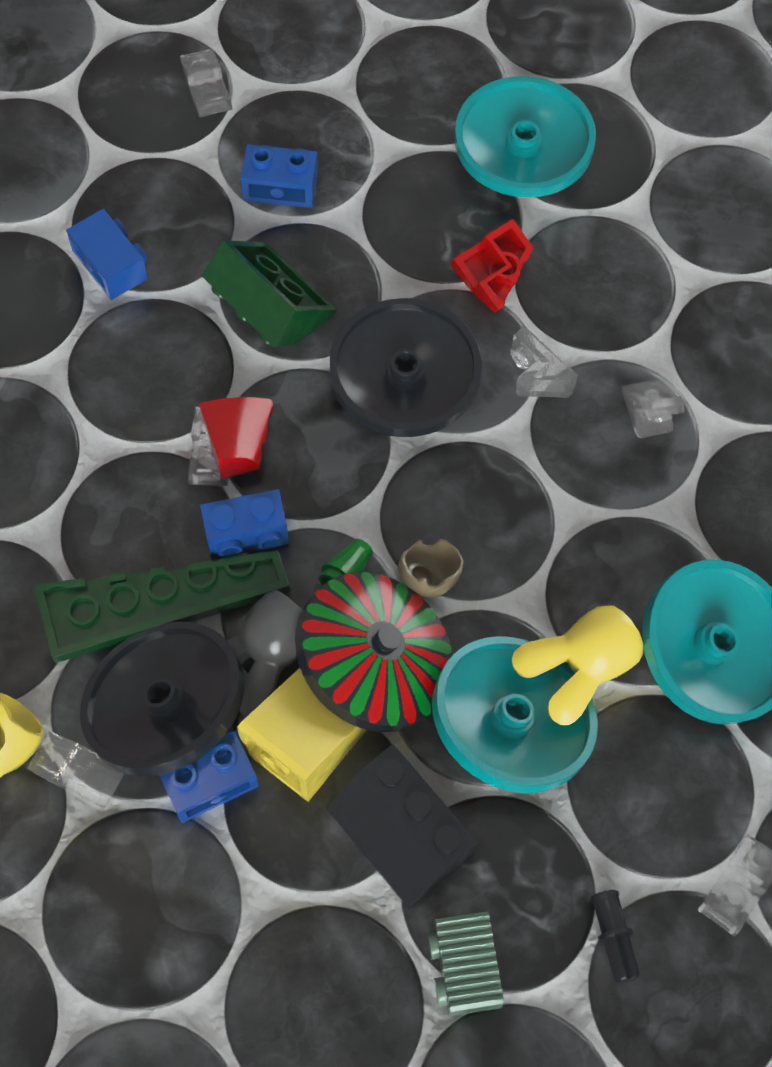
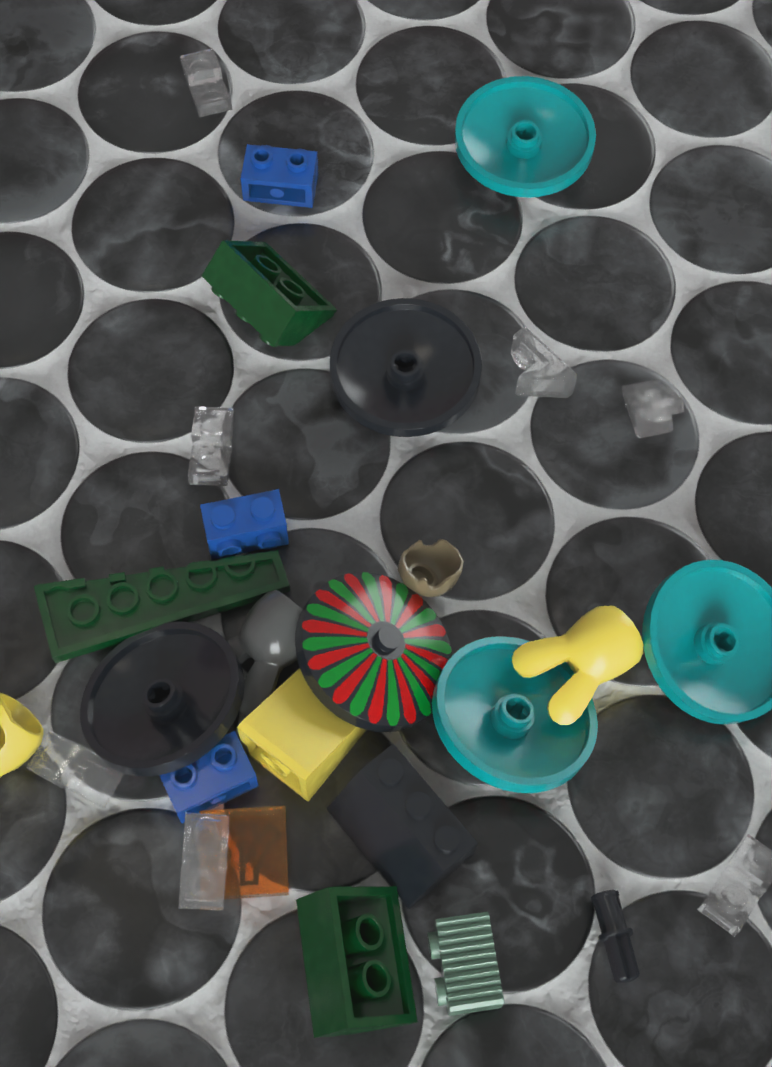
blue brick [66,208,148,300] -> none
red slope [199,397,274,479] -> none
green cone [319,538,373,586] -> none
red slope [450,219,534,313] -> none
none -> clear slope [178,813,229,910]
none -> clear orange tile [199,806,289,901]
none -> dark green slope [296,886,418,1038]

